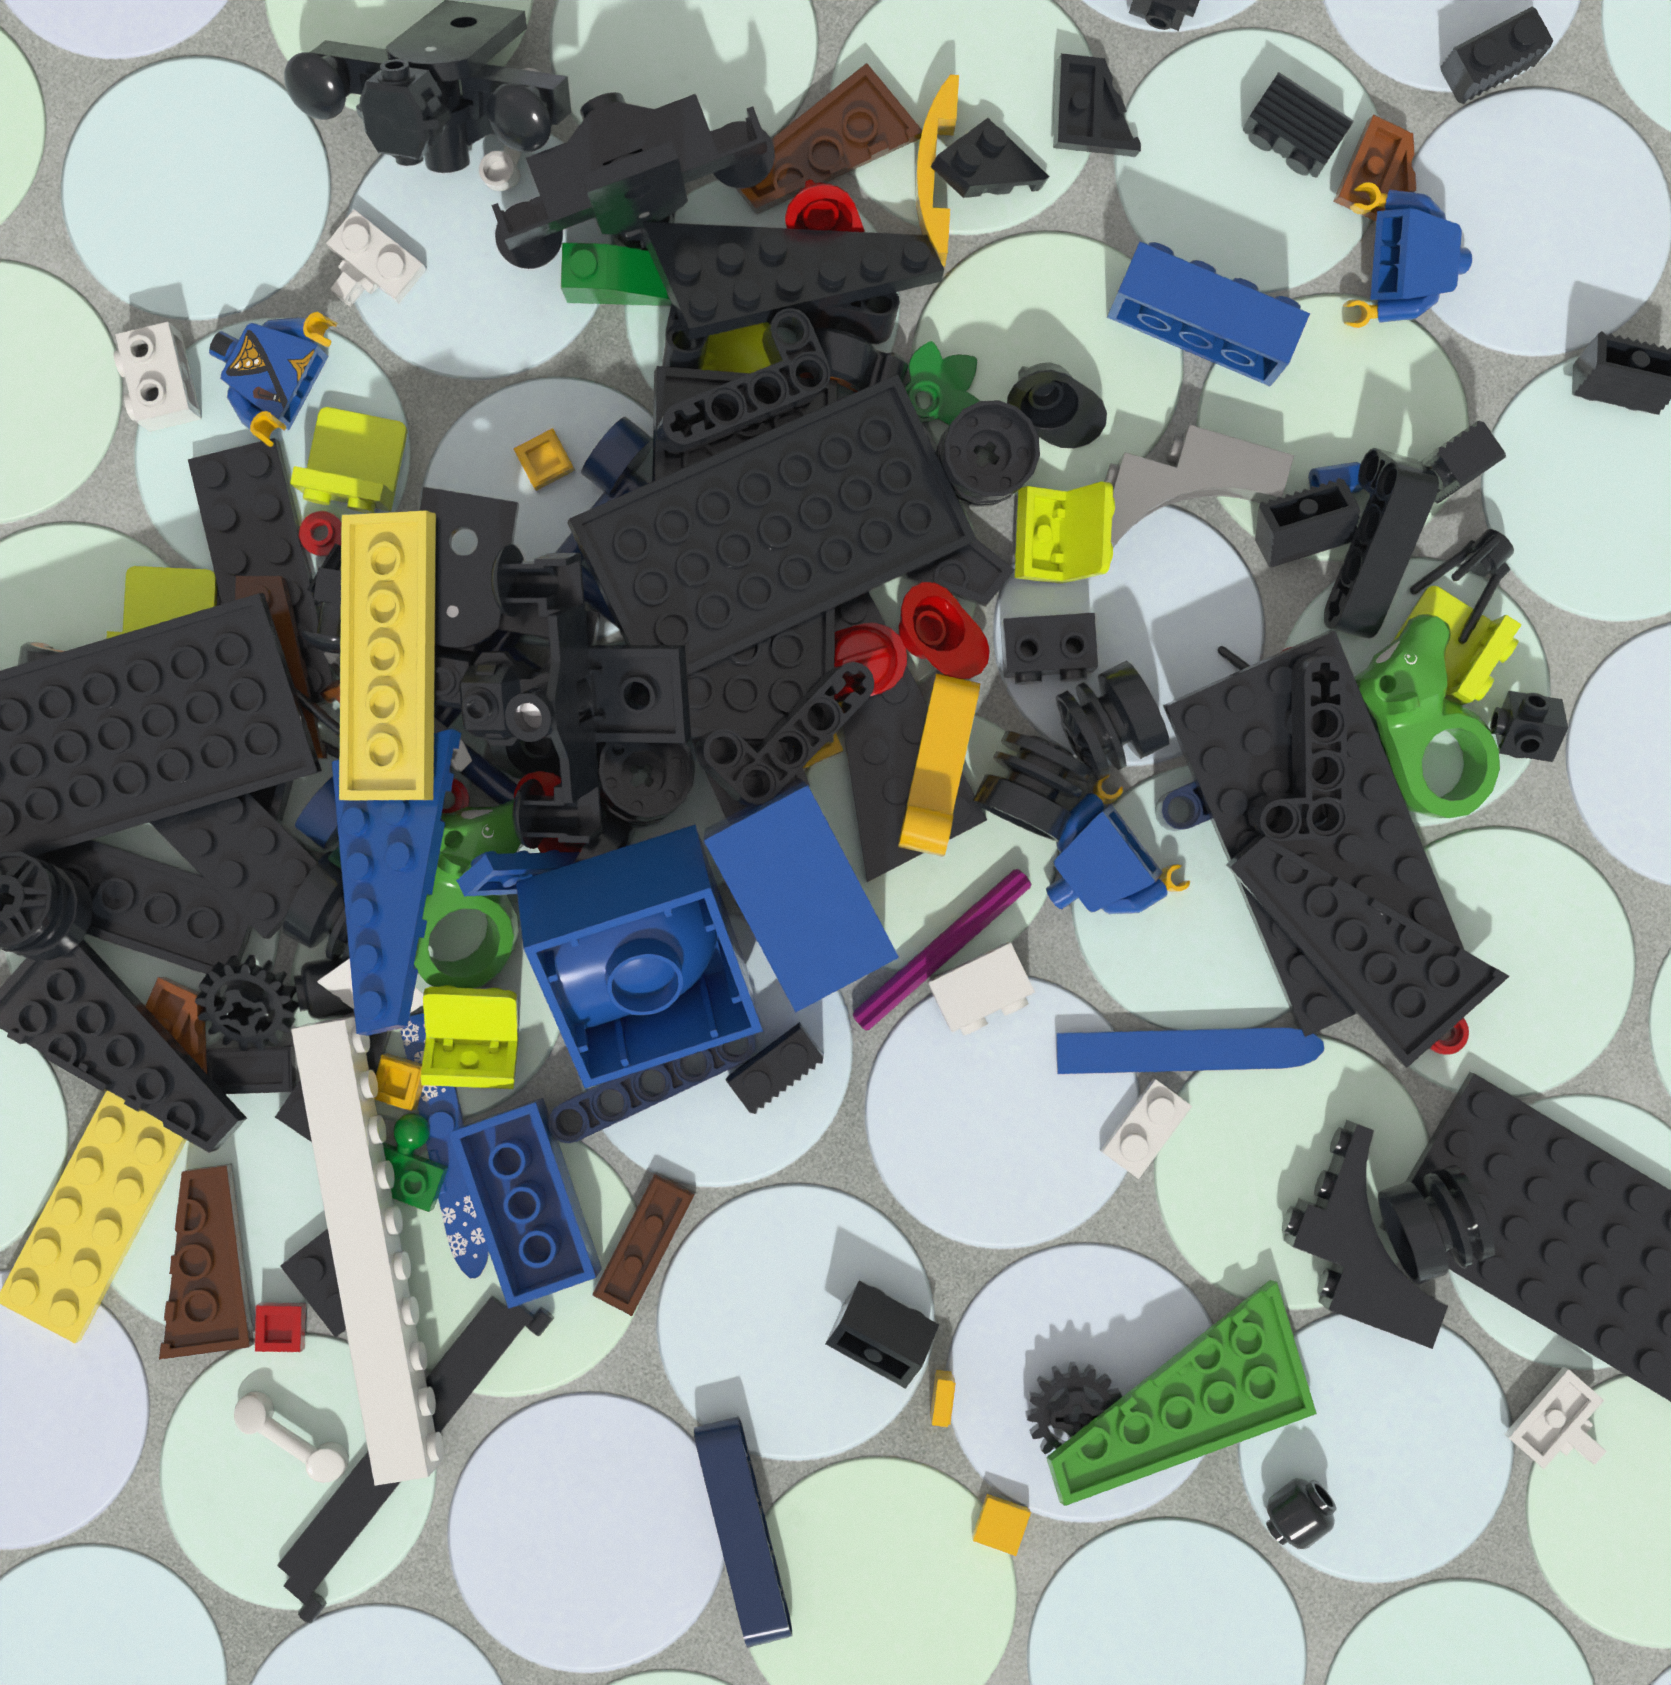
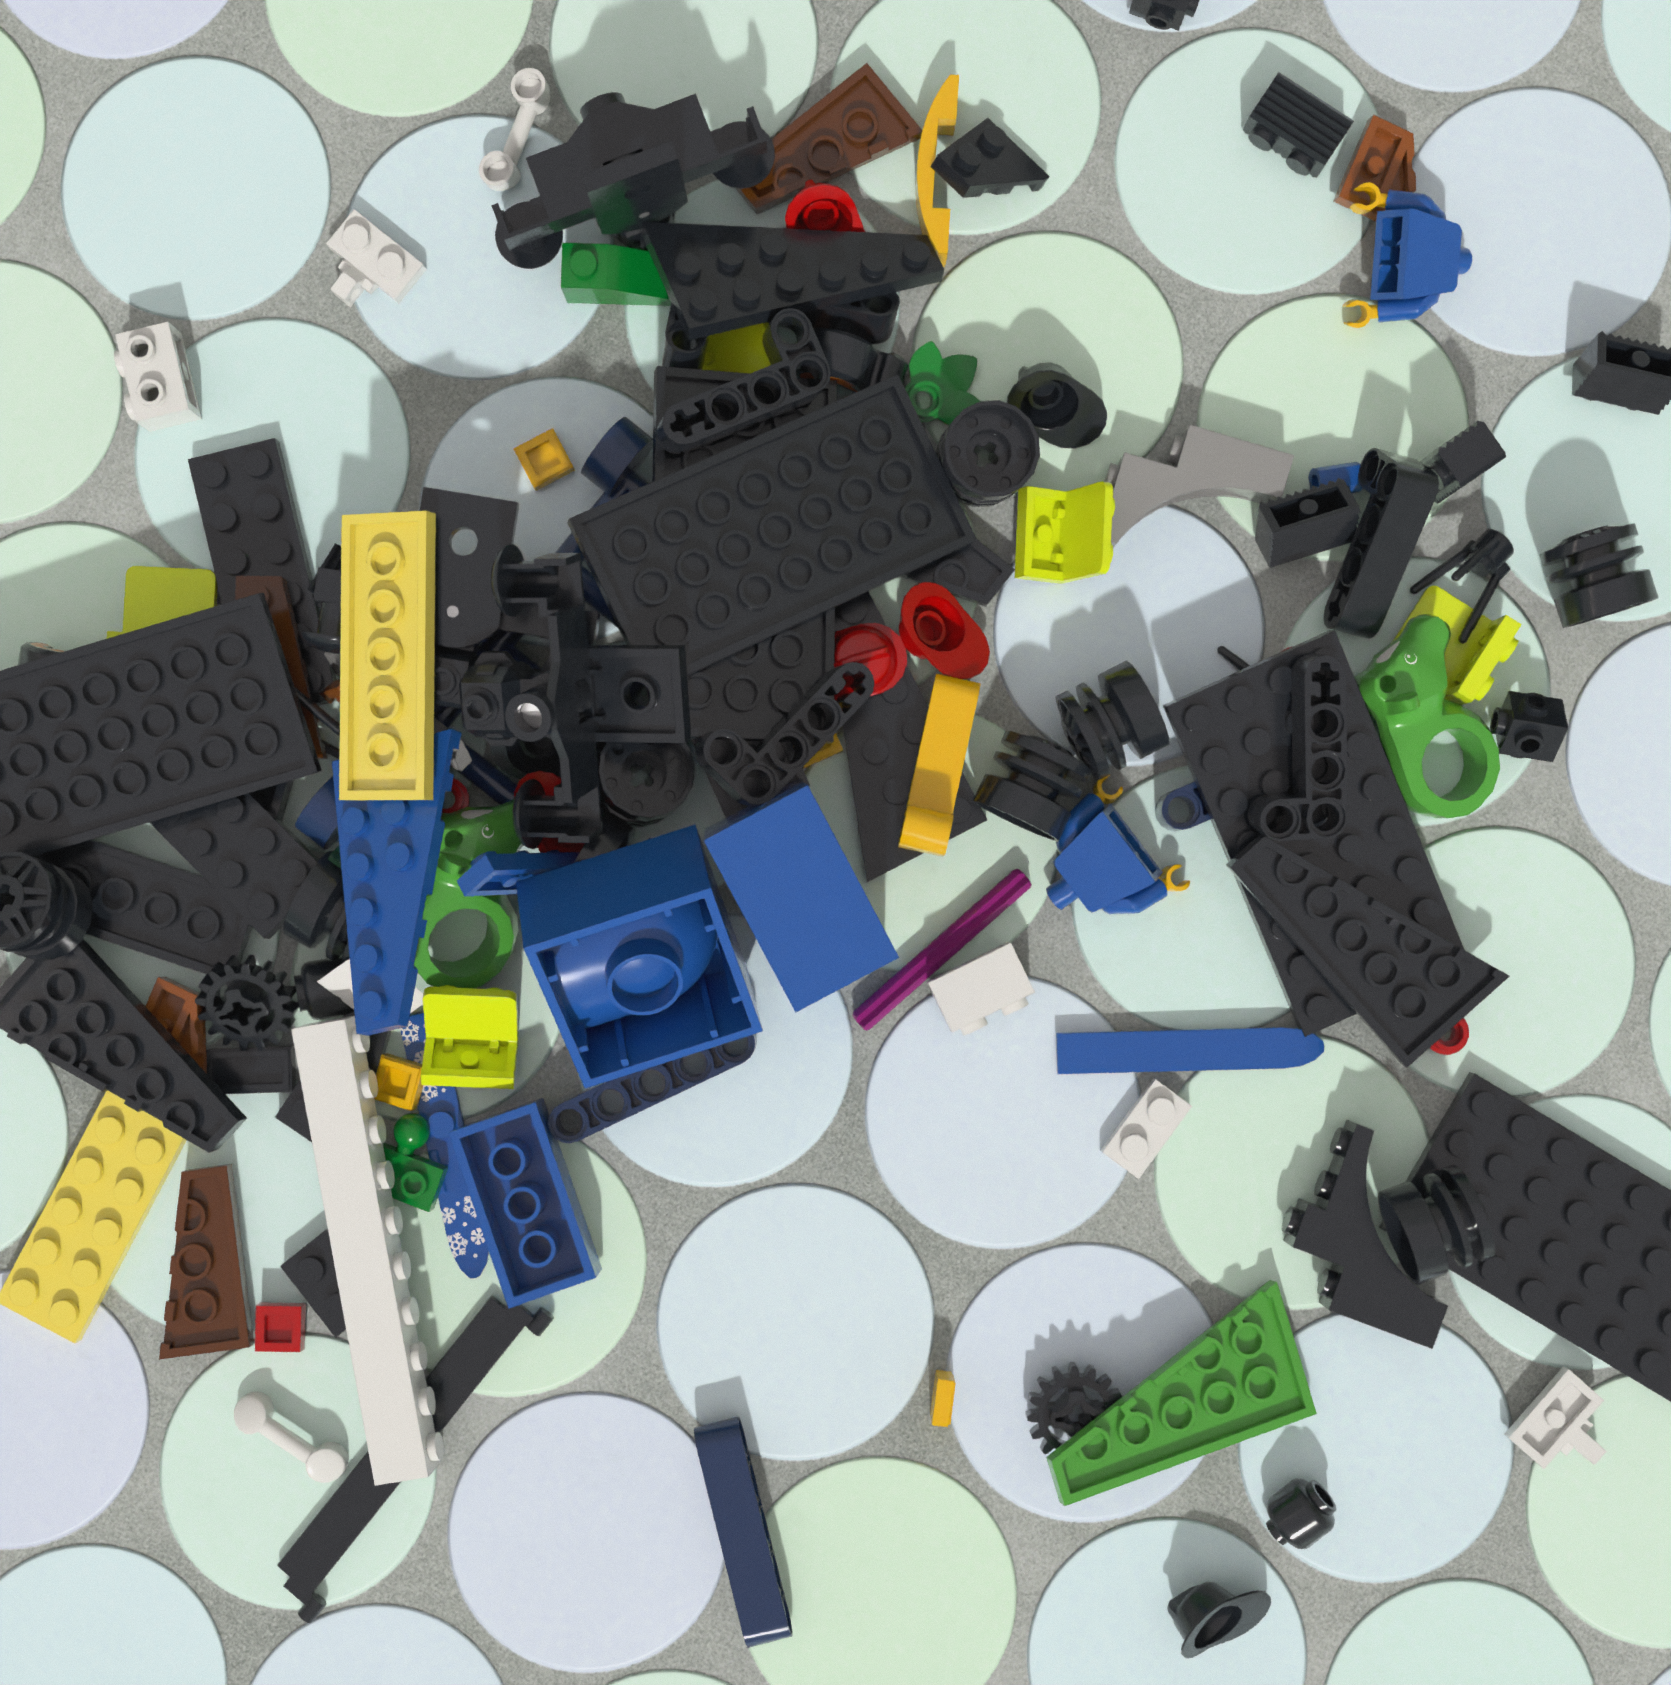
blue torso [209,312,337,447] -> none
black piece [284,0,572,173] -> none
neon yellow bracket [290,407,408,514] -> none
red plate [299,511,342,557] -> none
reddish brown tile [592,1172,696,1316] -> none
black brick [725,1022,824,1114] -> none
black brick [825,1280,939,1389] -> none
yellow tile [972,1494,1031,1556] -> none
black brick [1000,613,1098,685] -> none
black wing [1053,53,1141,157] -> none
blue brick [1107,242,1310,387] -> none
black brick [1440,6,1553,104] -> none
none -> black piece [1167,1582,1271,1659]
none -> black wheel [1540,523,1659,628]

